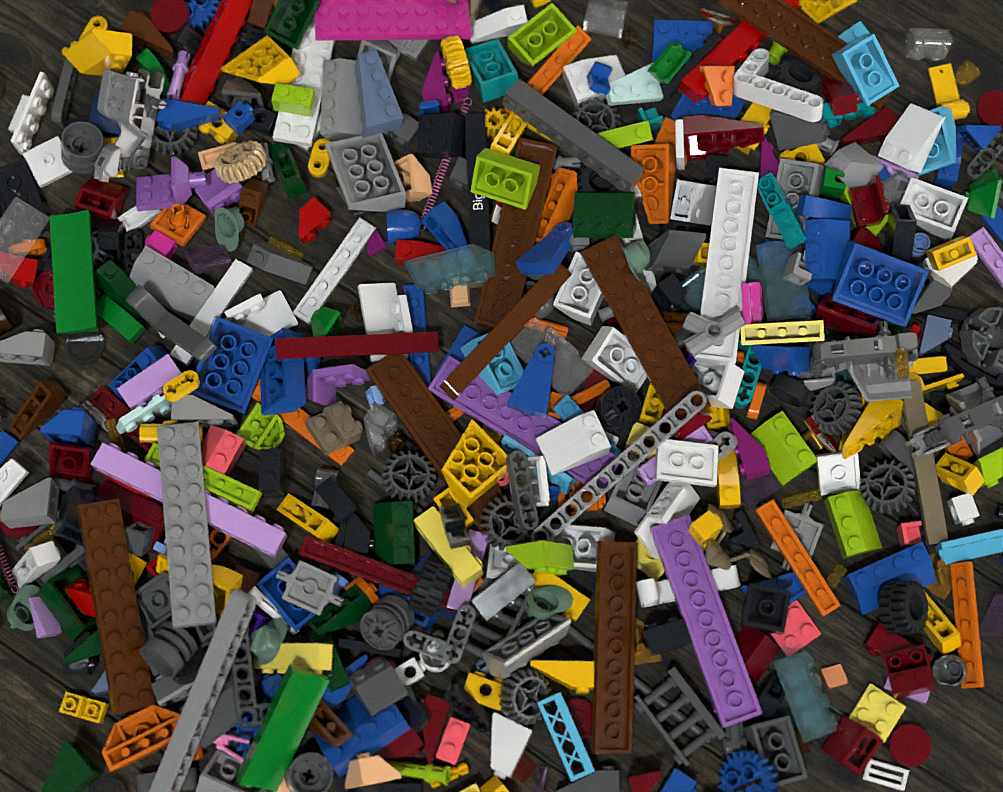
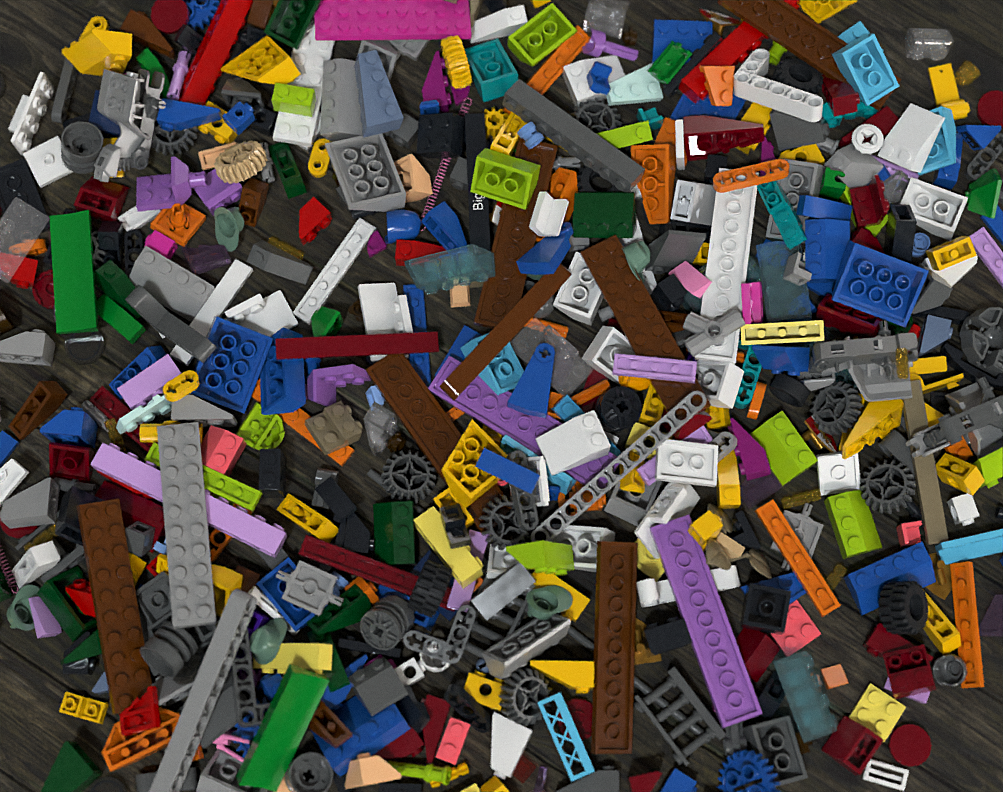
none -> red wing [119,686,161,736]
none -> blue tile [475,448,541,494]
none -> medium blue wheel [517,122,544,149]
none -> white panel [529,191,569,237]
none -> medium lavender piece [582,28,638,61]
none -> lavender tile [612,353,697,383]
none -> light orange brick [618,376,650,391]
none -> yellow slope [620,451,645,493]
none -> bright pink slope [668,261,712,298]
none -> orange beam [713,159,789,193]
none -> tan piece [715,532,745,559]
none -> white gear [852,124,884,155]

